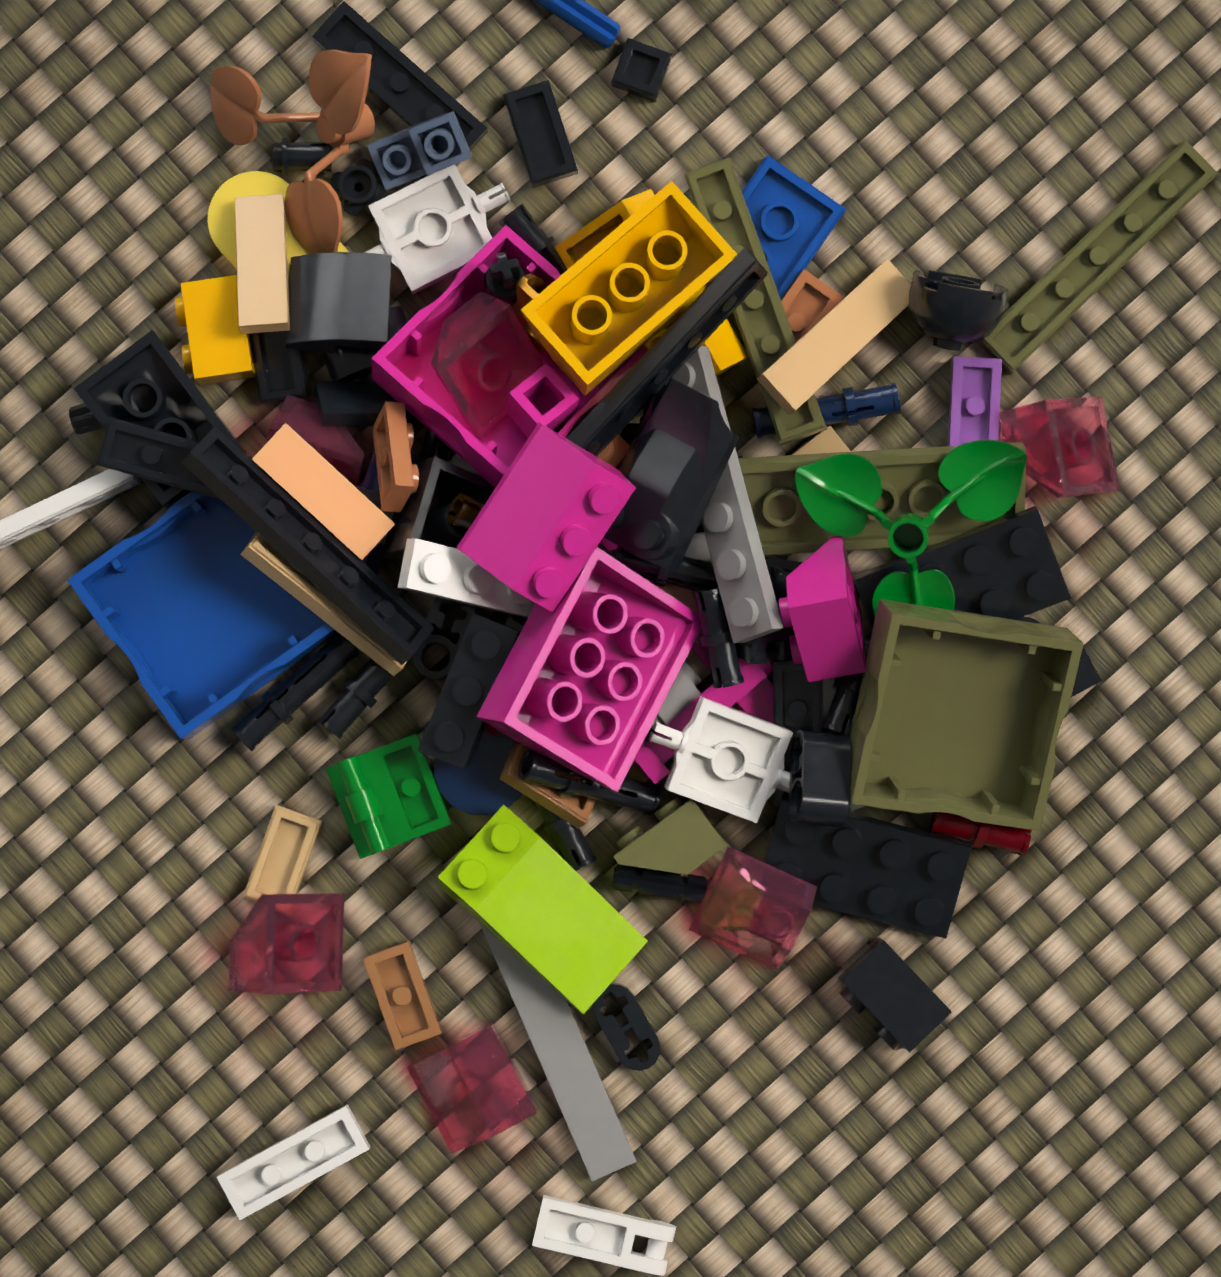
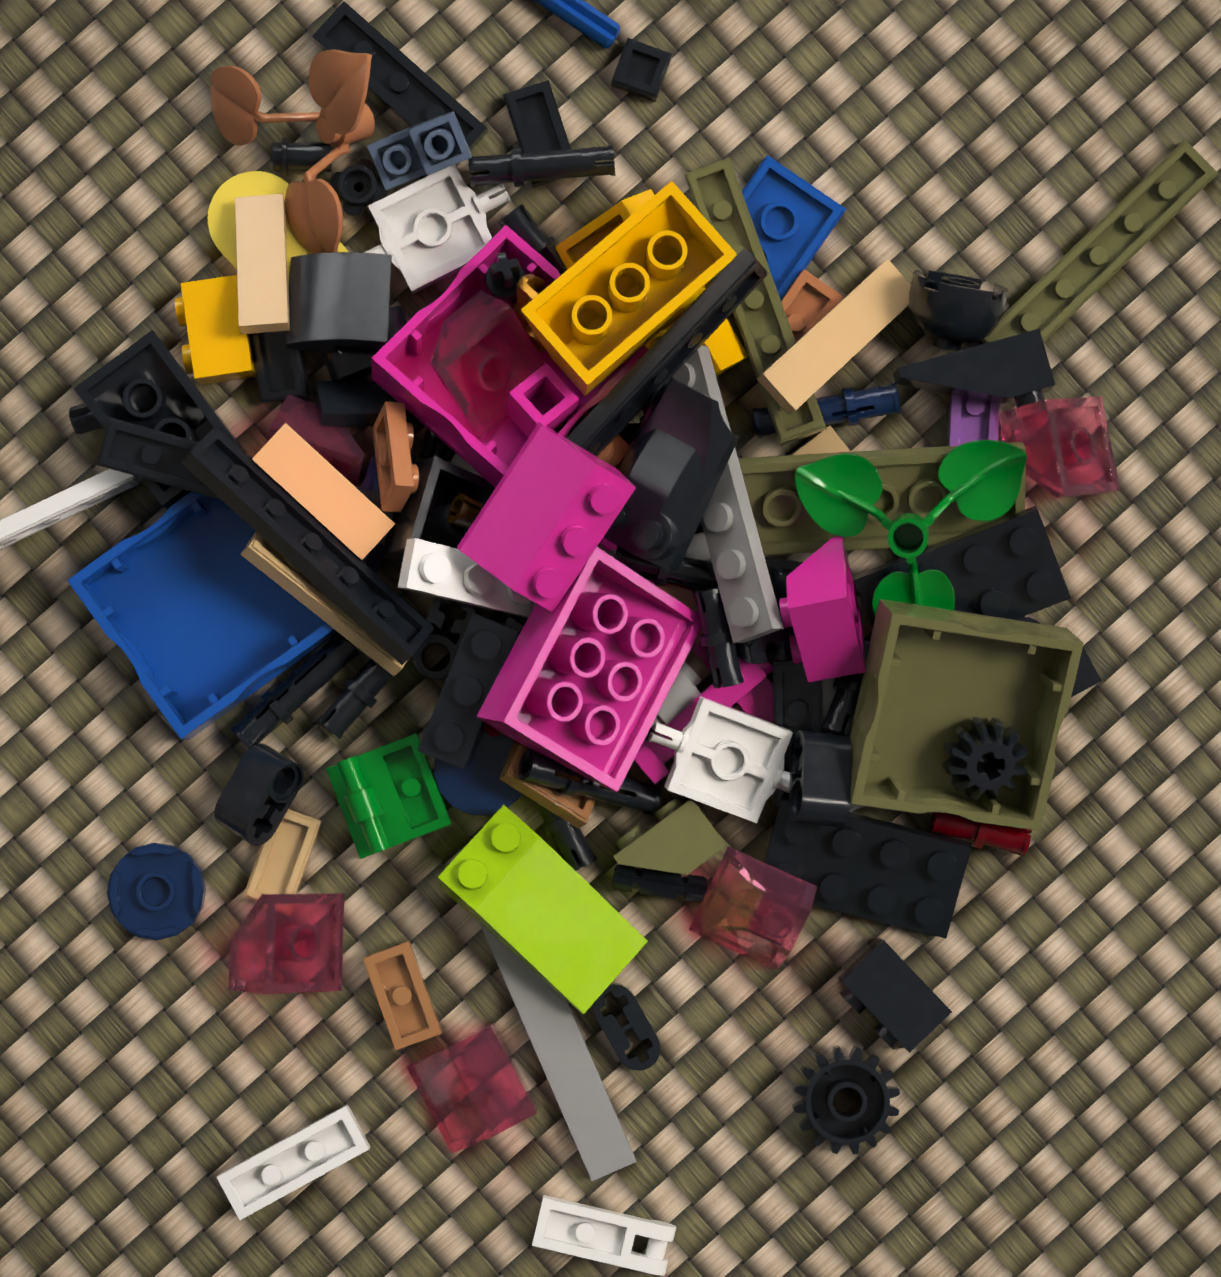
none -> dark blue tile [107,843,206,940]
none -> black beam [214,743,304,846]
none -> black pin [468,144,616,187]
none -> black gear [792,1045,900,1155]
none -> black slope [893,329,1056,409]
none -> black gear [942,717,1028,801]

